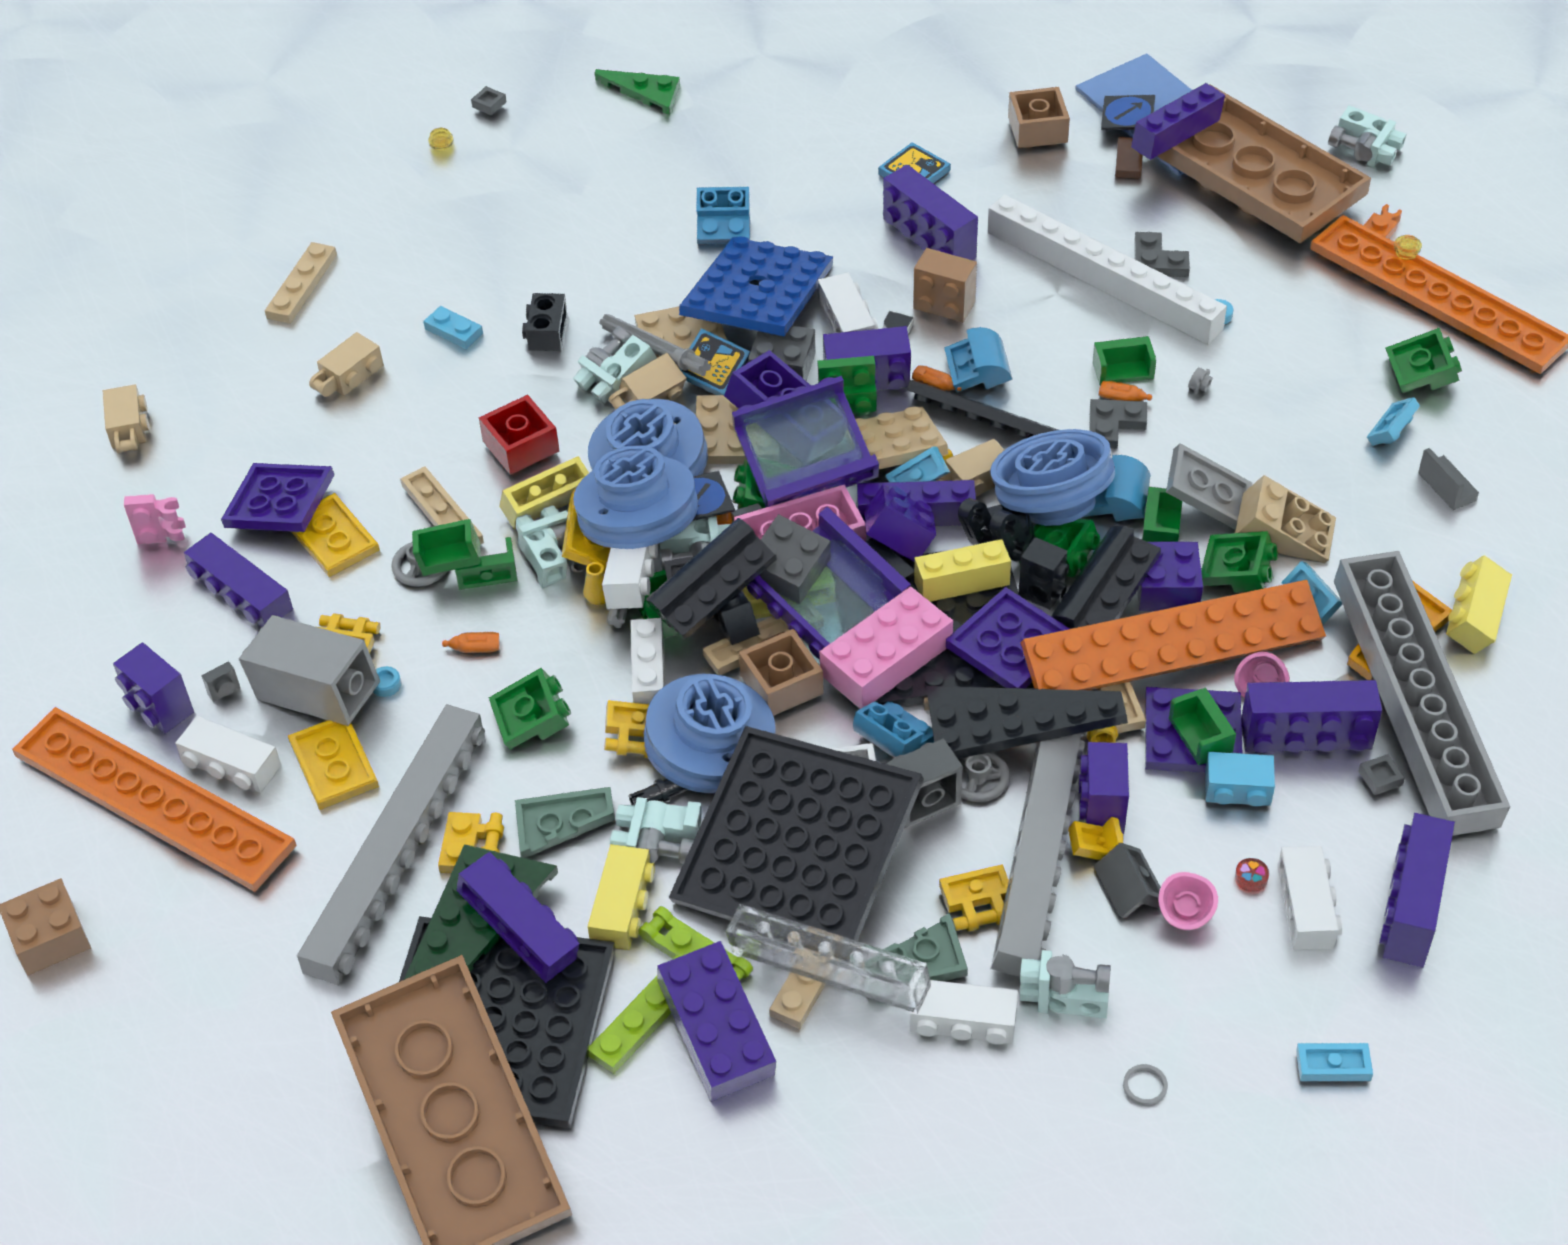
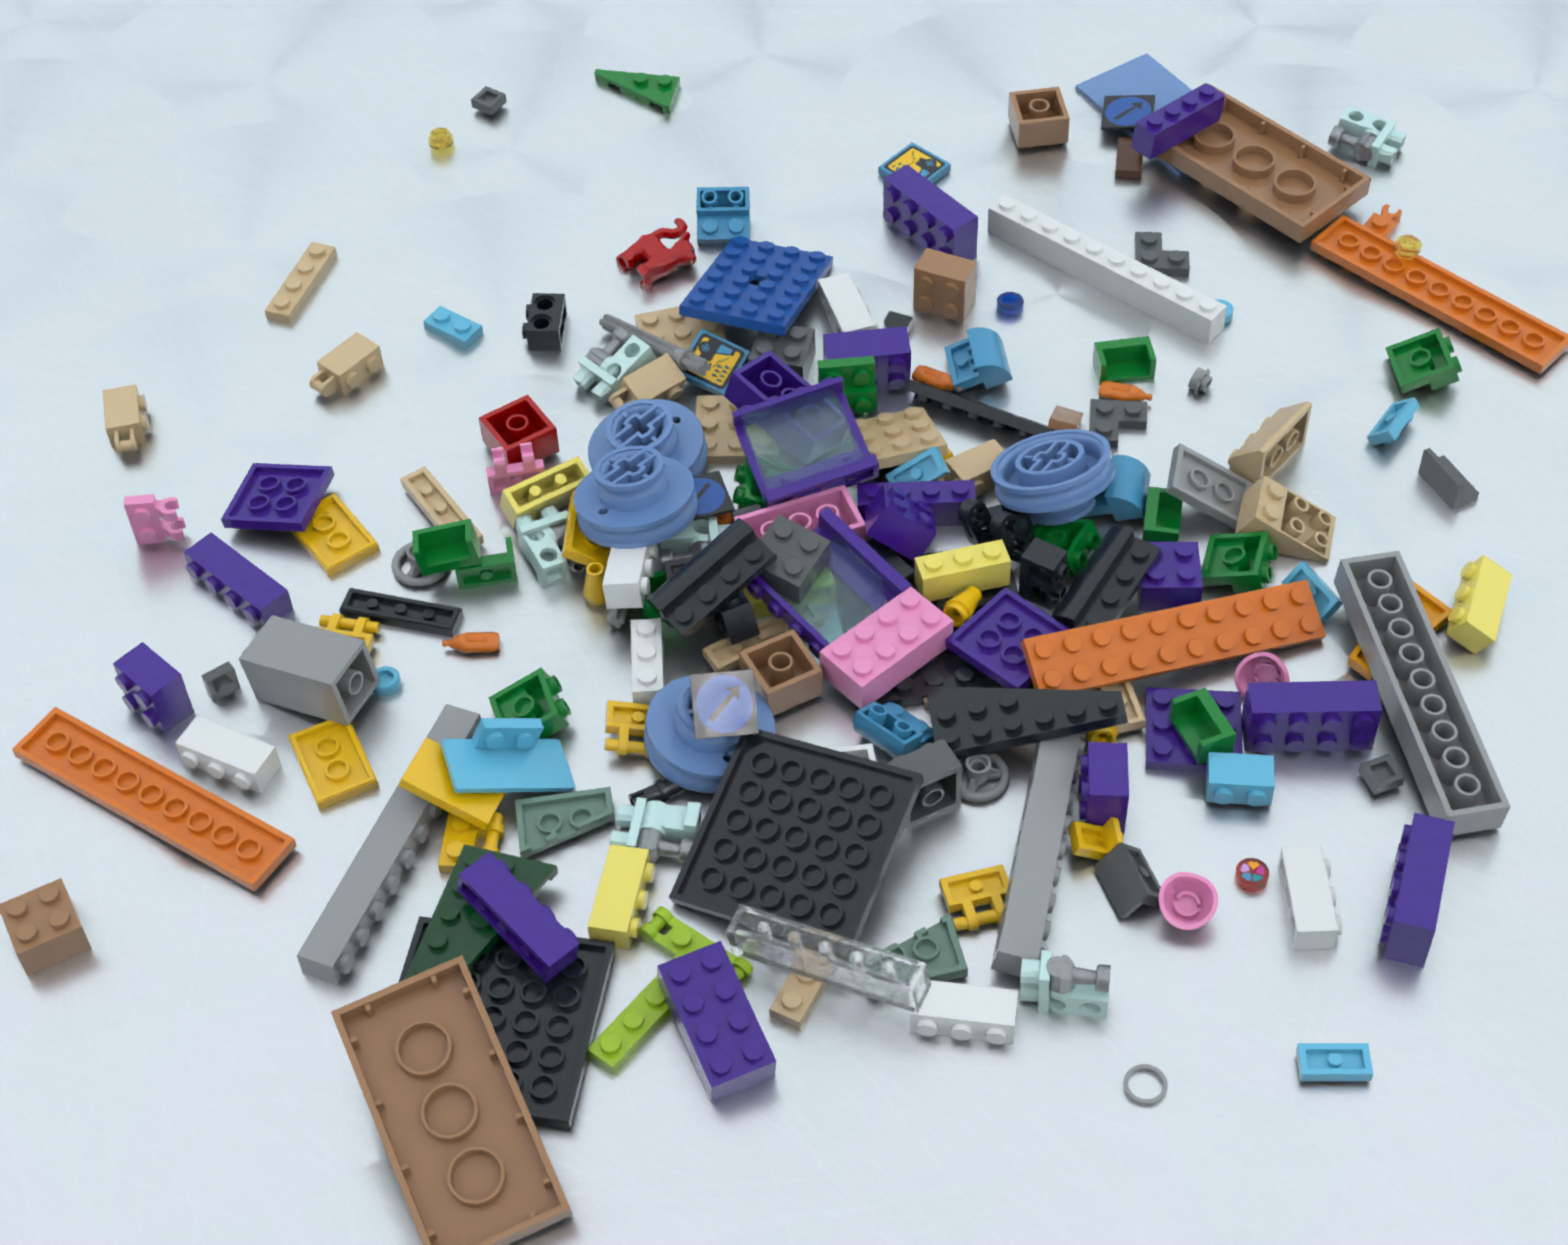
none -> black tile [339,588,463,637]
none -> yellow tile [398,737,505,831]
none -> medium azure bracket [440,718,575,793]
none -> bright pink plate [486,442,545,496]
none -> red animal [616,218,697,292]
none -> piece [689,669,759,739]
none -> yellow cone [943,586,982,627]
none -> clear blue tile [996,292,1024,317]
none -> medium nougat tile [1047,405,1083,431]
none -> tan slope [1228,401,1312,485]

